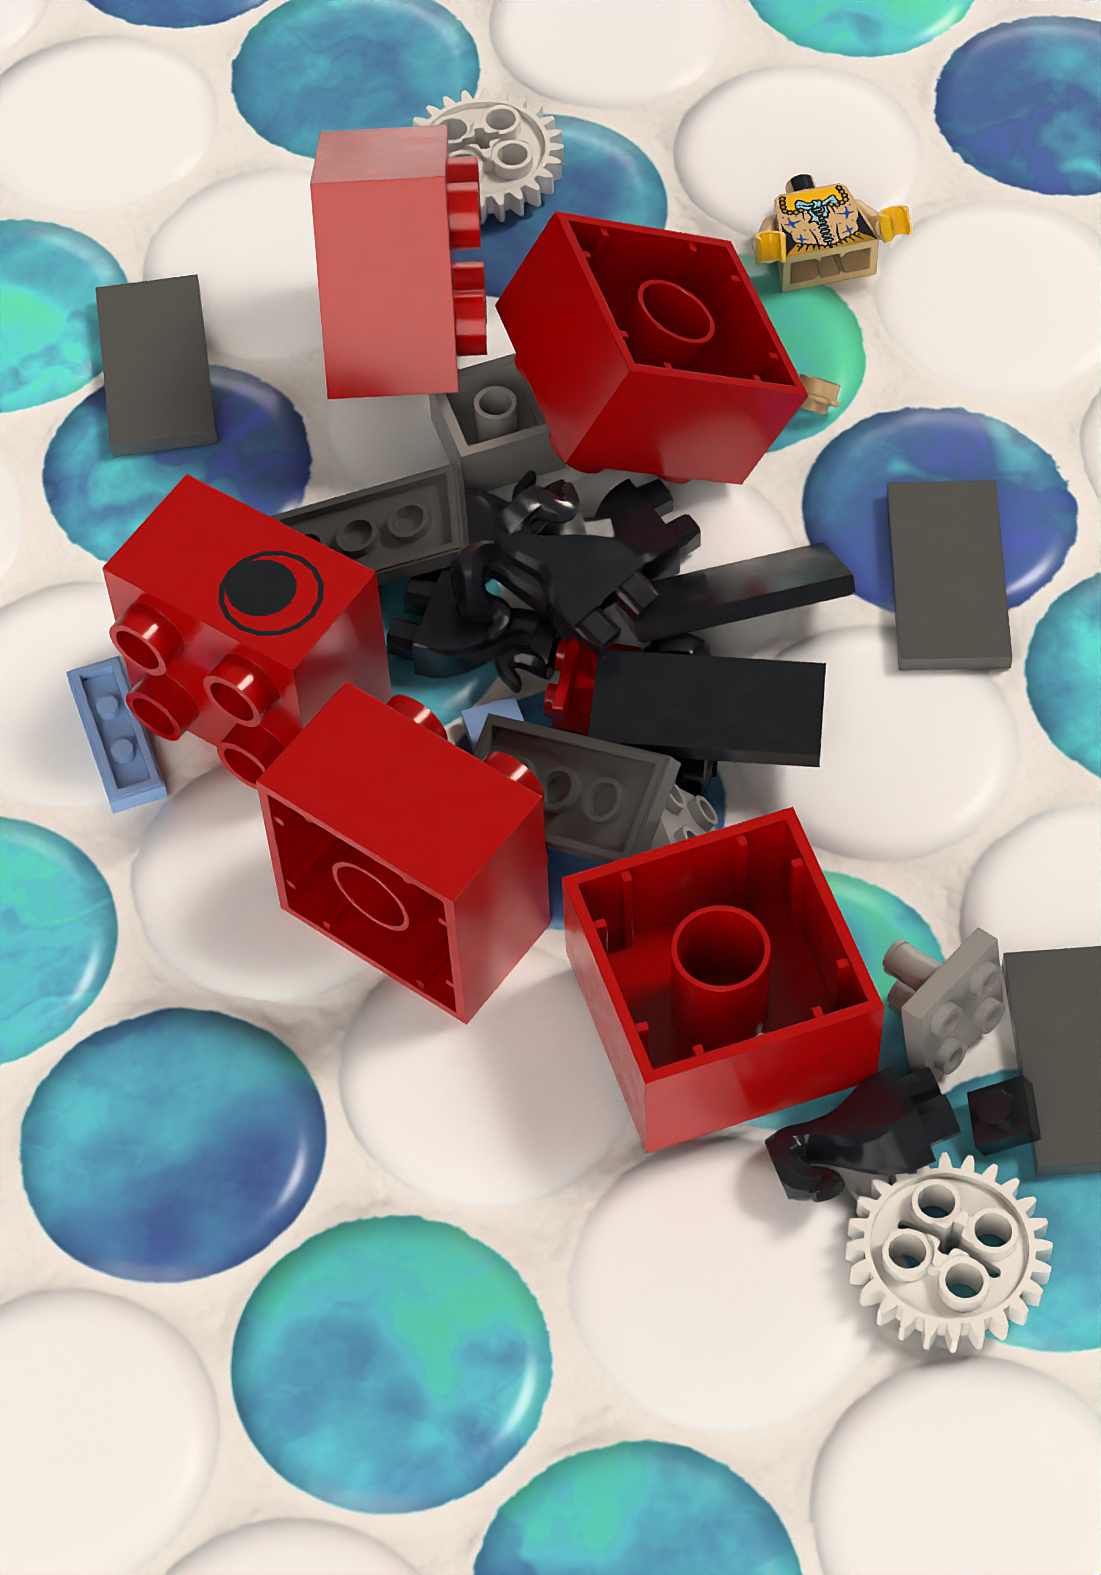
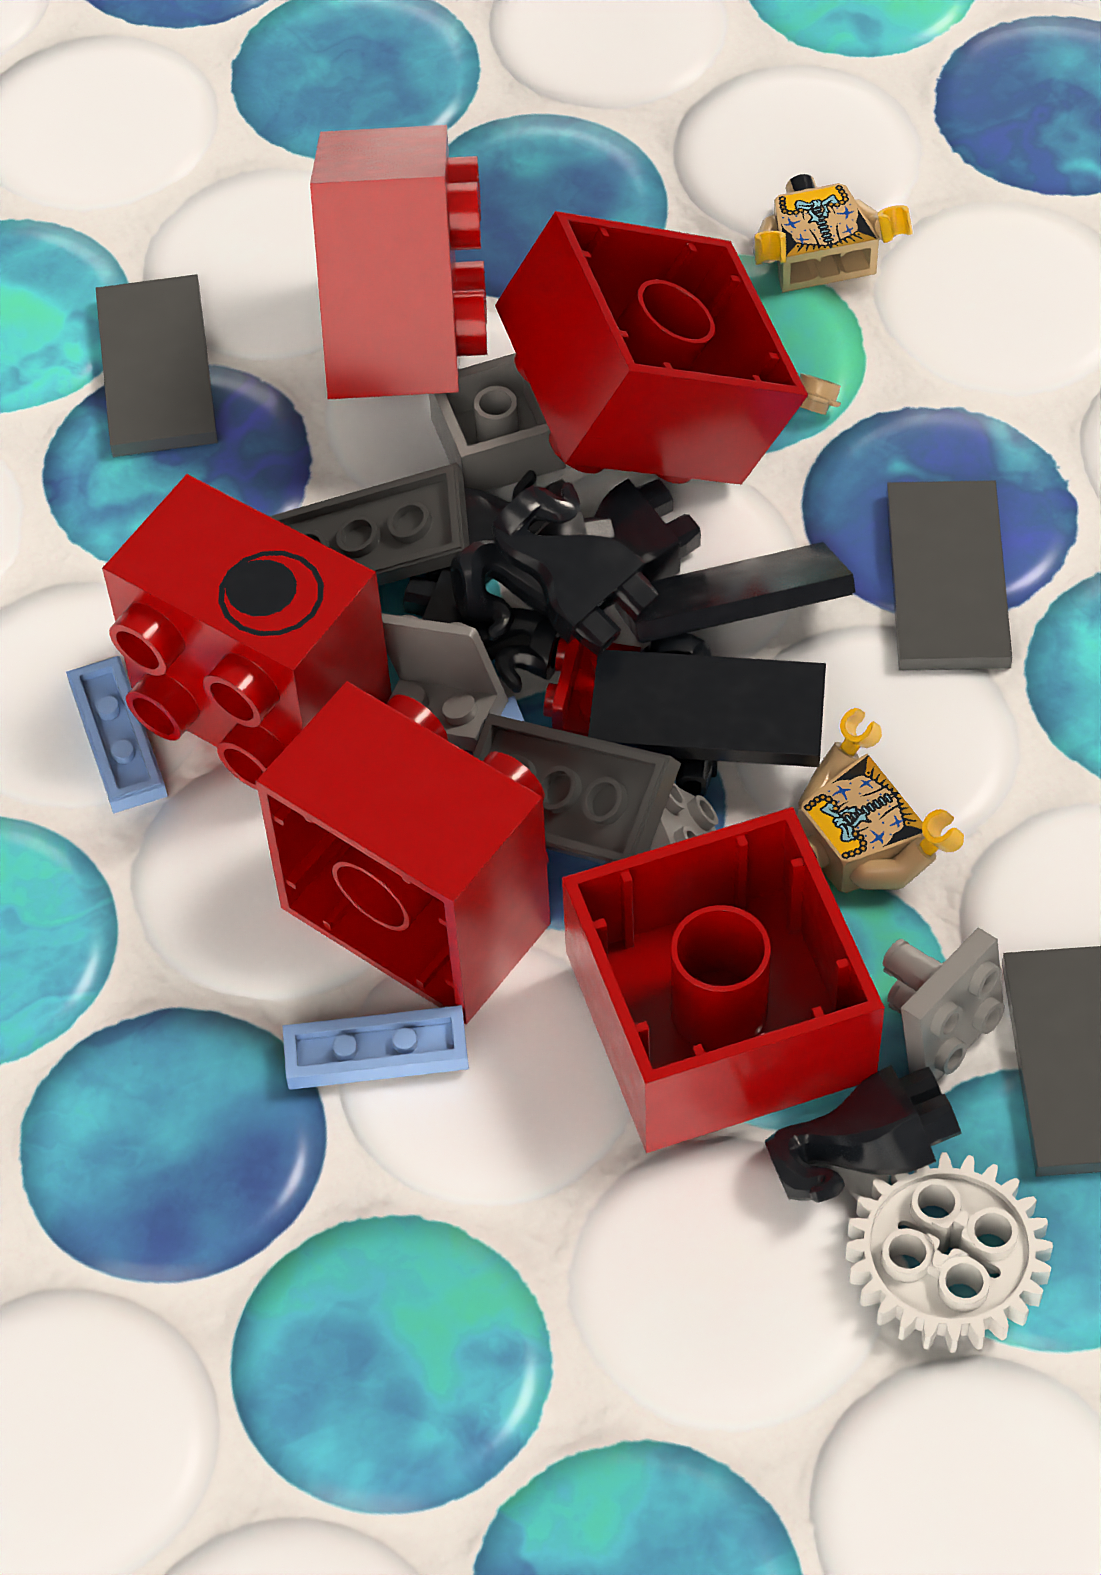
white gear [413,88,565,224] -> none
black plate [967,1075,1041,1156] -> none
none -> light blue plate [282,1005,469,1090]
none -> light grey bracket [382,613,508,751]
none -> torso [797,708,964,893]

